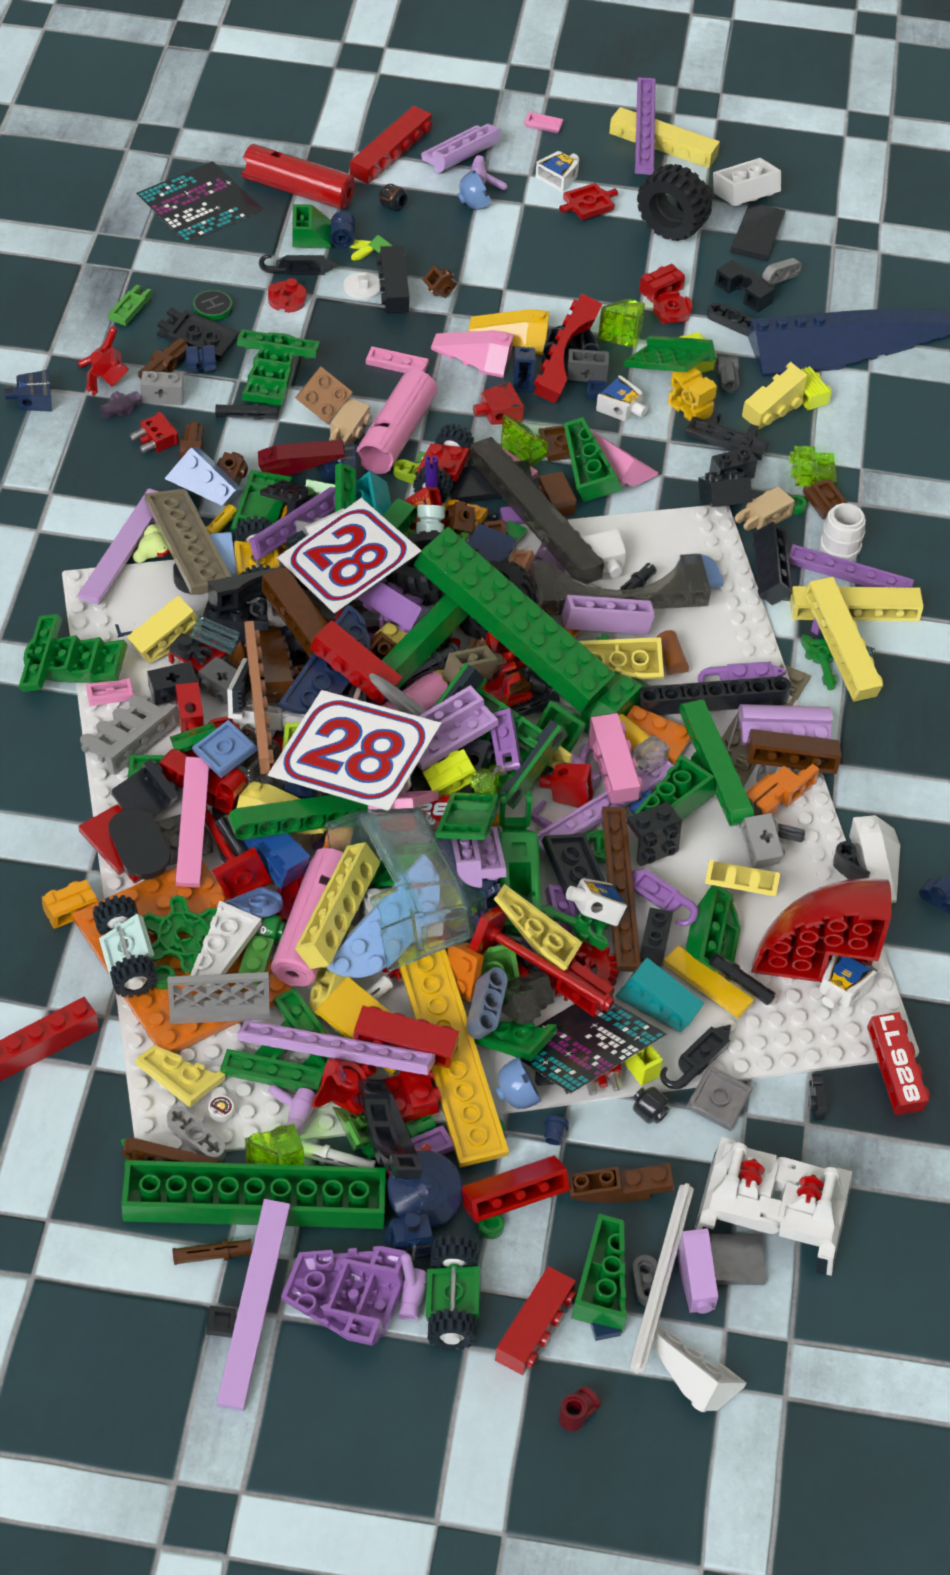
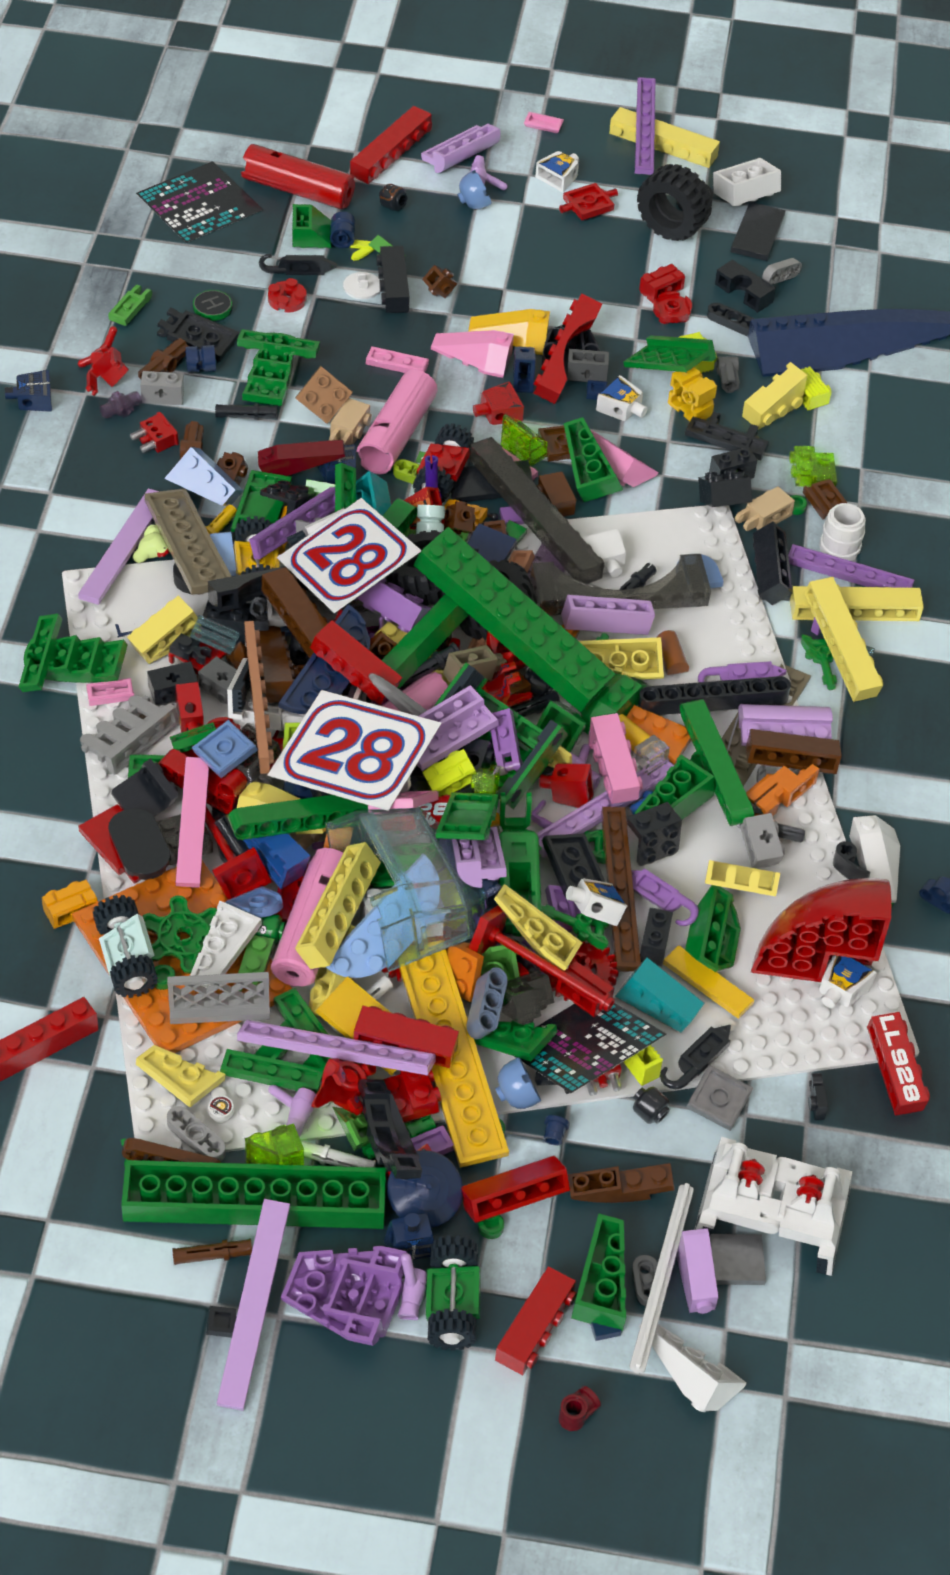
clear neon green slope [598,299,645,348] -> none
black pin [708,952,776,1005] -> none

